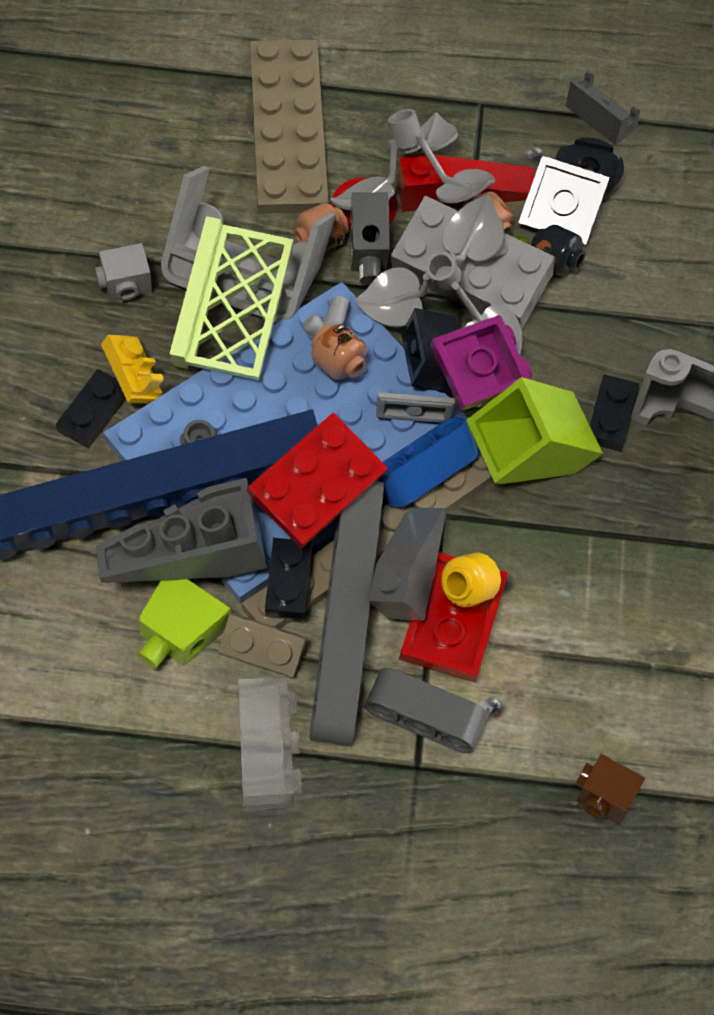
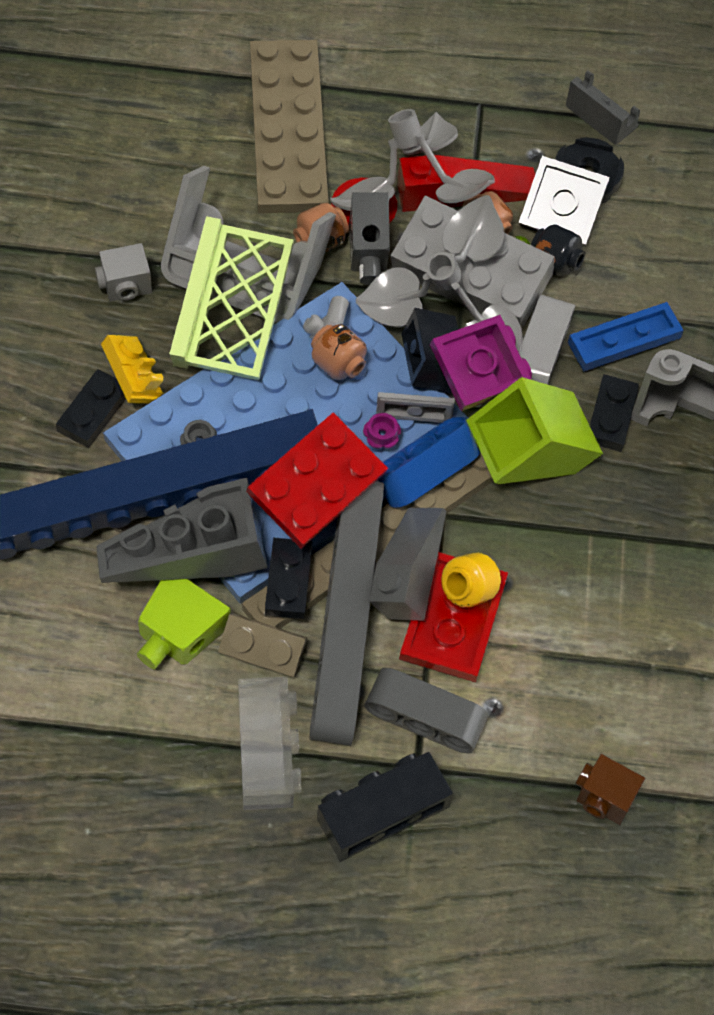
none -> black brick [317,751,453,862]
none -> magenta plate [363,413,401,449]
none -> light grey beam [520,294,576,384]
none -> blue plate [568,302,684,372]

